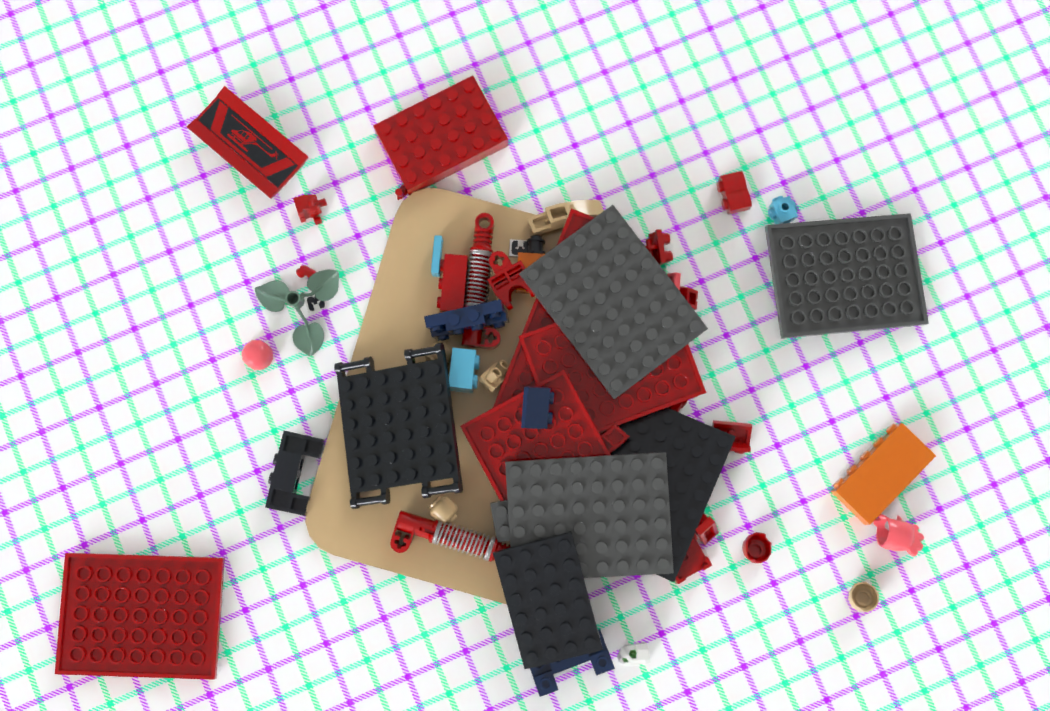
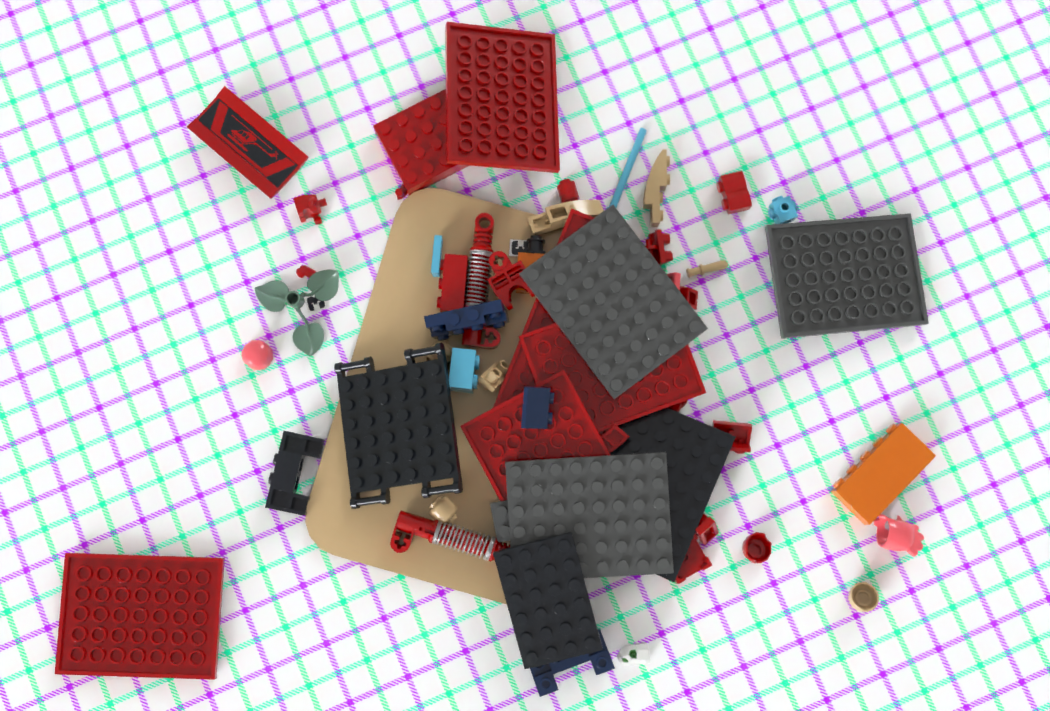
none -> red plate [445,21,560,173]
none -> red brick [557,179,580,203]
none -> medium azure bar [606,128,647,209]
none -> tan slope [643,149,670,227]
none -> tan piece [686,260,728,278]

